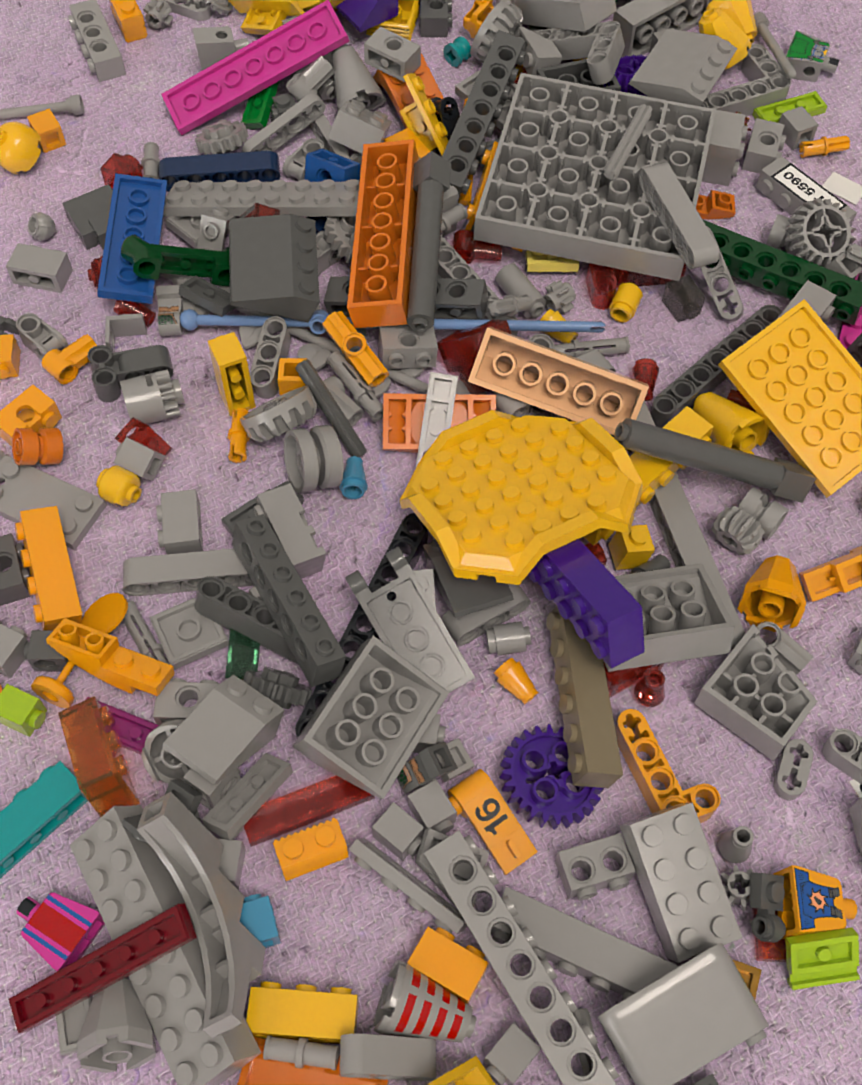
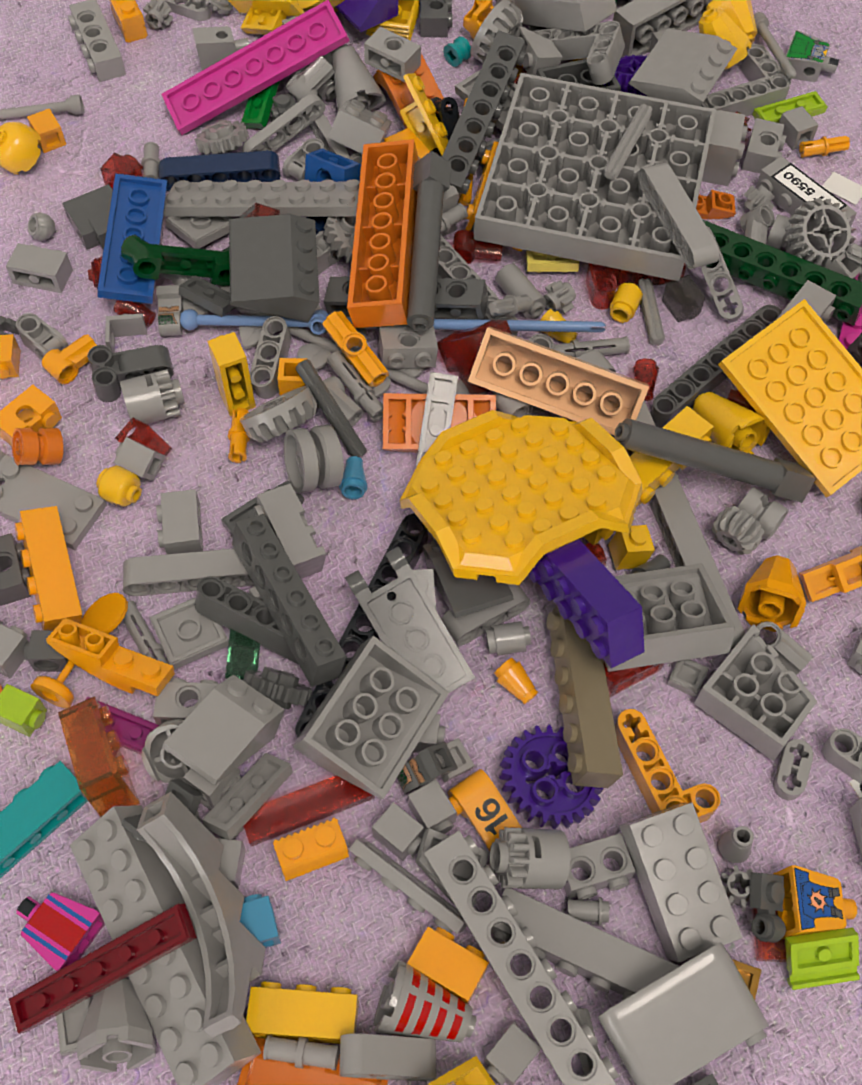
light grey bracket [197,207,236,251] -> none
clear red cone [634,670,665,707] -> none
none -> light grey gear [489,827,570,890]
none -> light grey pin [567,897,609,926]
none -> light grey axle [637,278,665,345]
none -> light grey tile [667,659,709,698]
none -> light grey piece [740,205,775,244]
none -> light grey gear [744,184,775,211]

